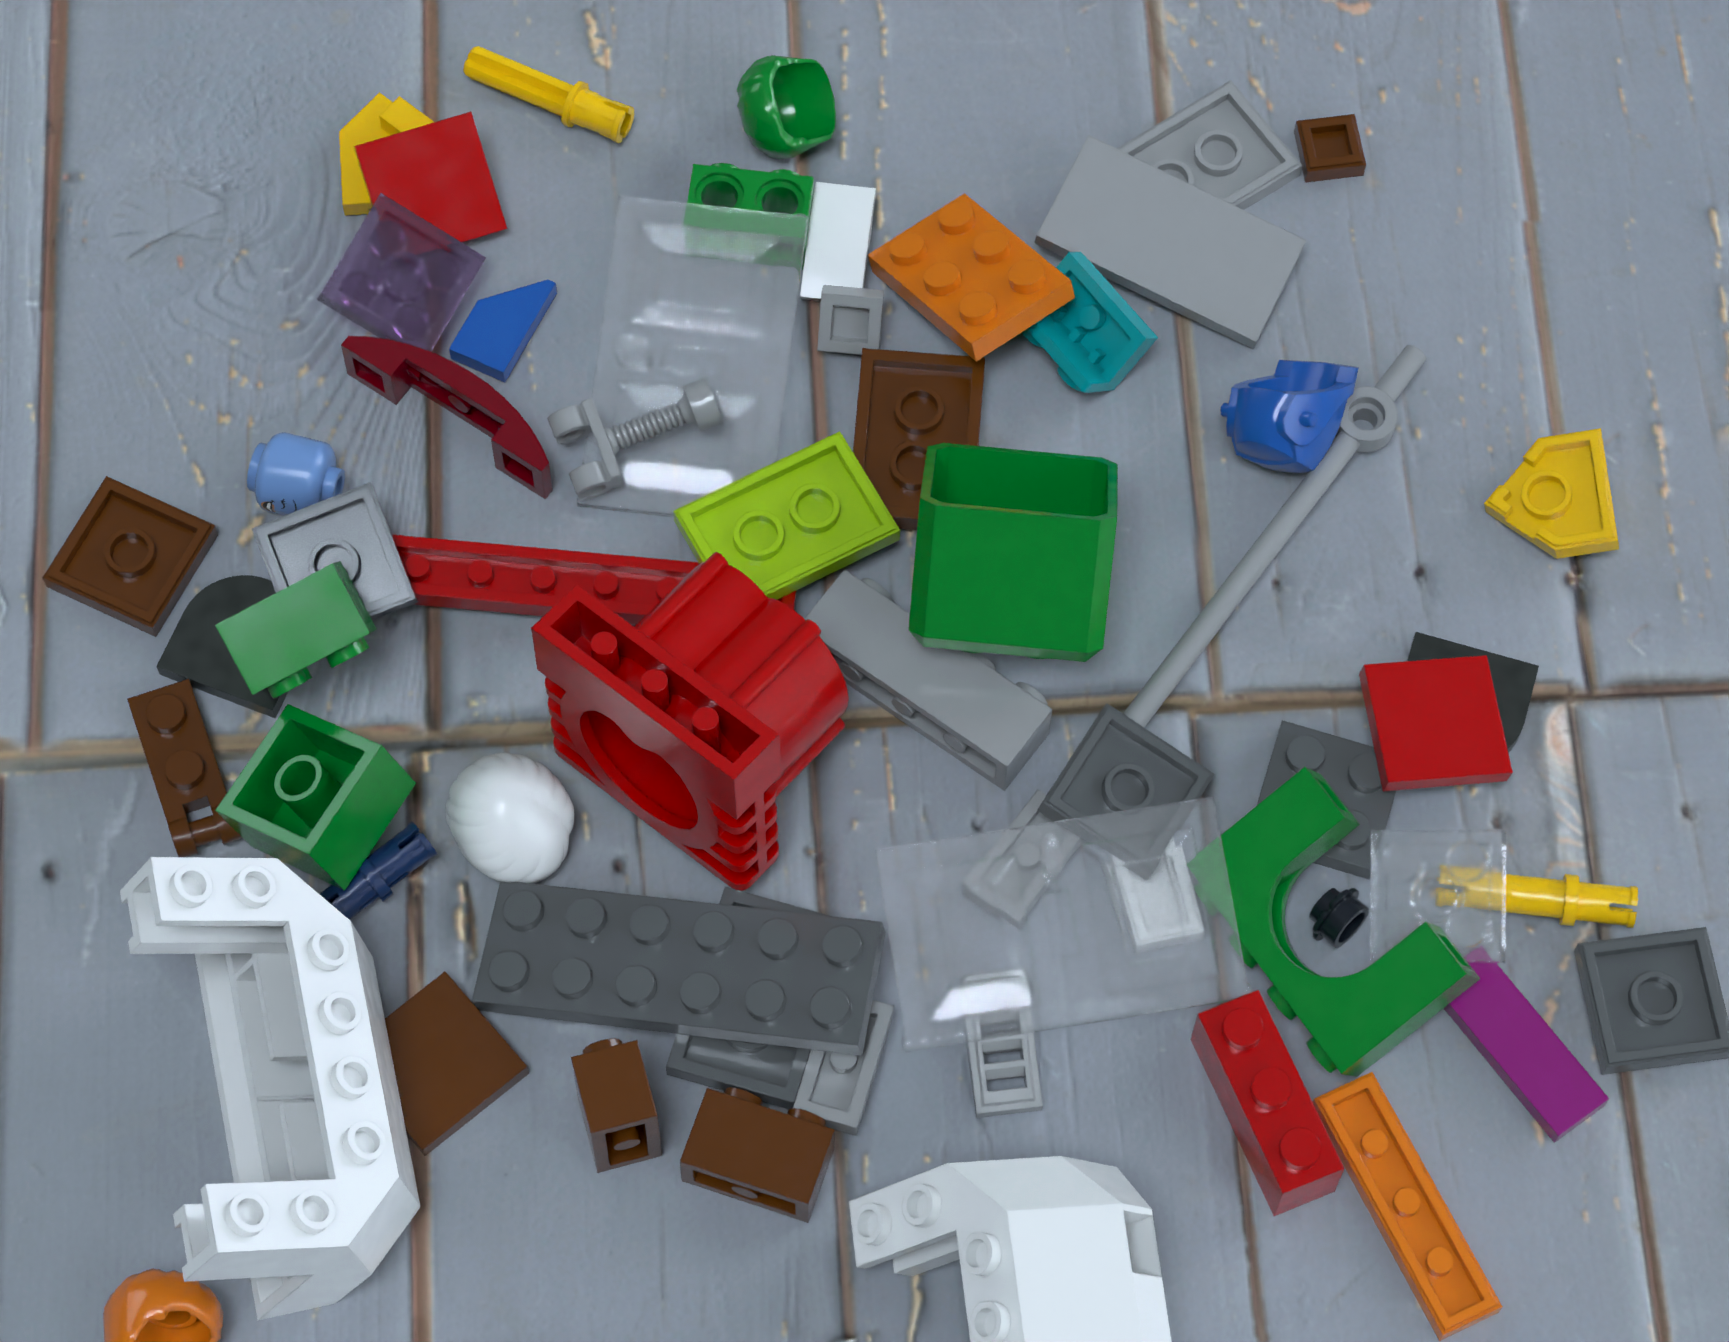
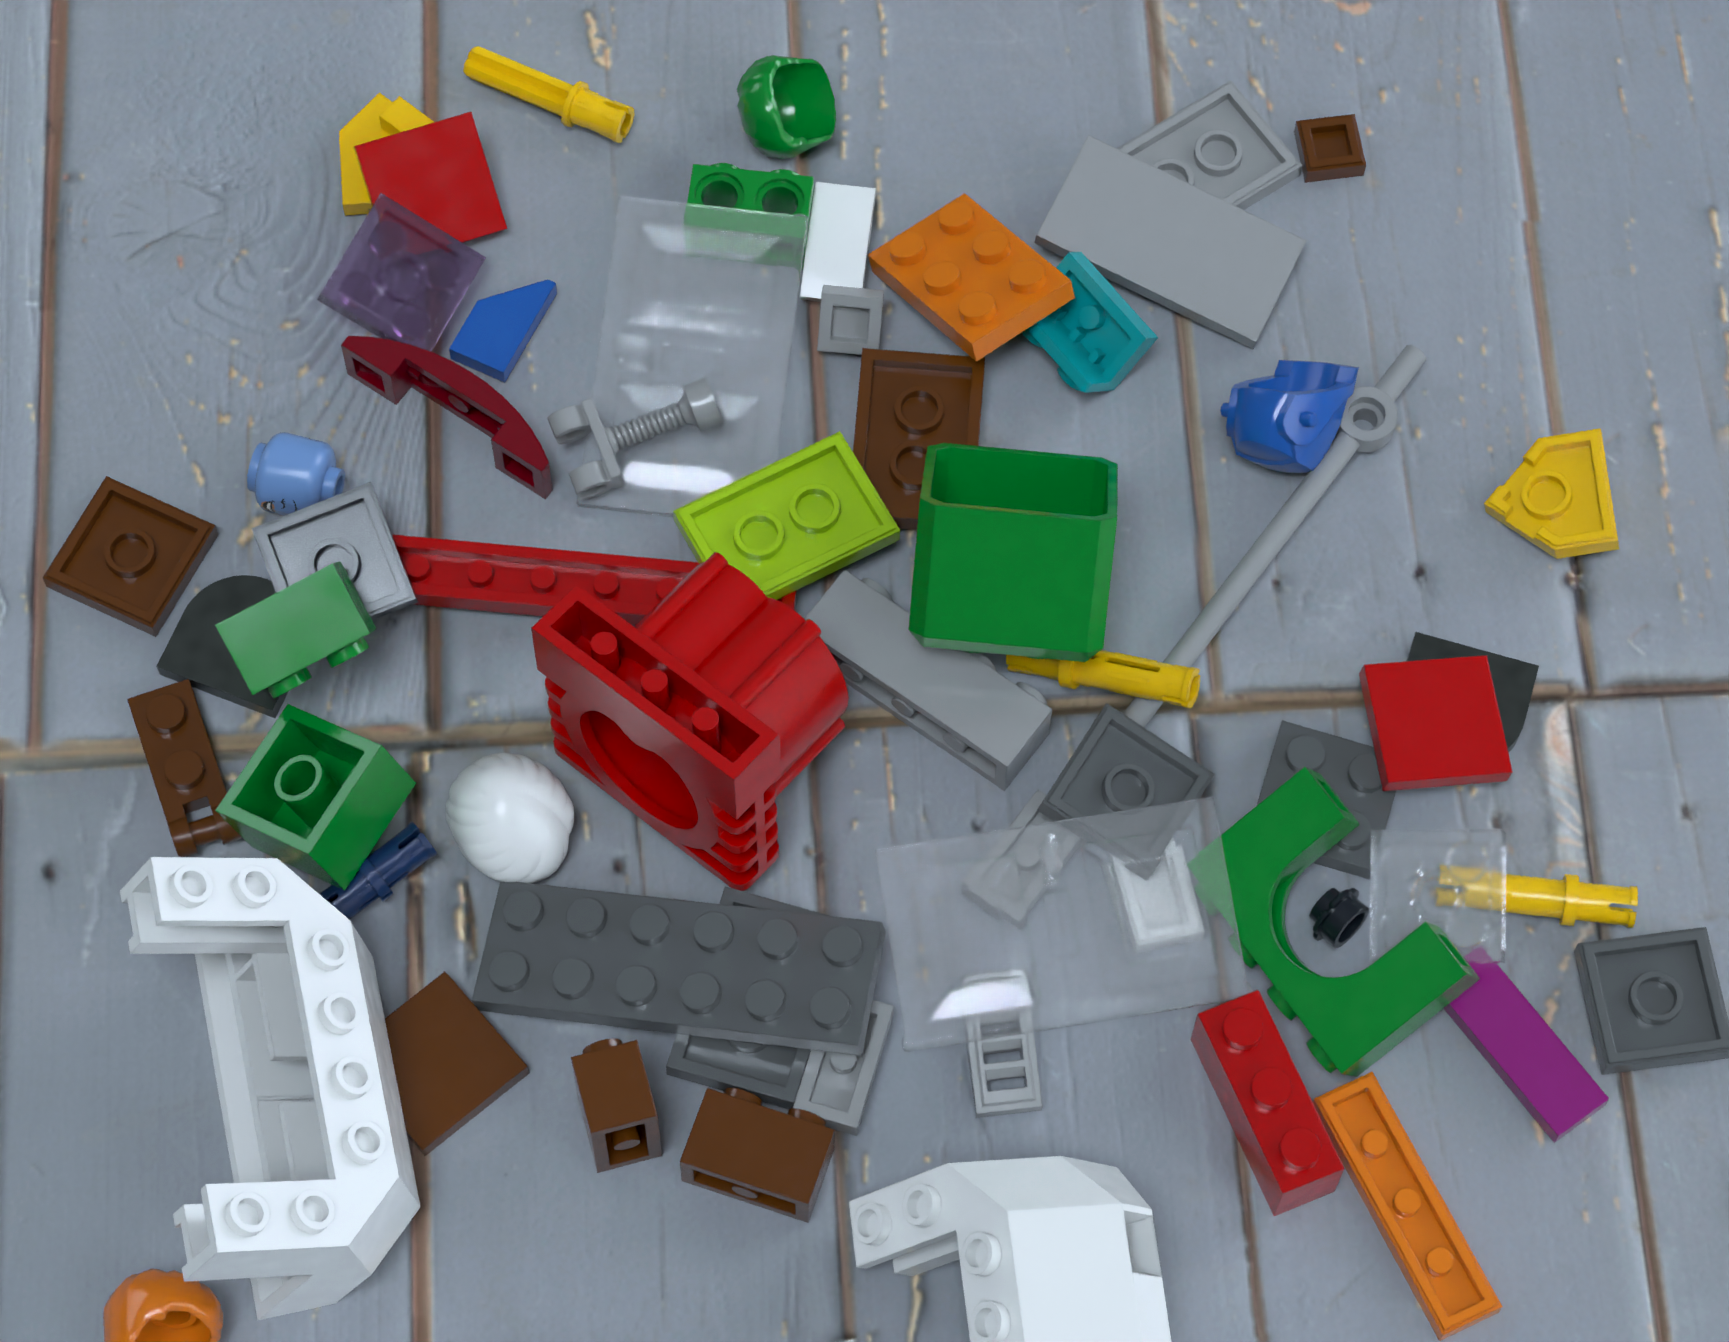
none -> yellow pin [1006,650,1201,709]

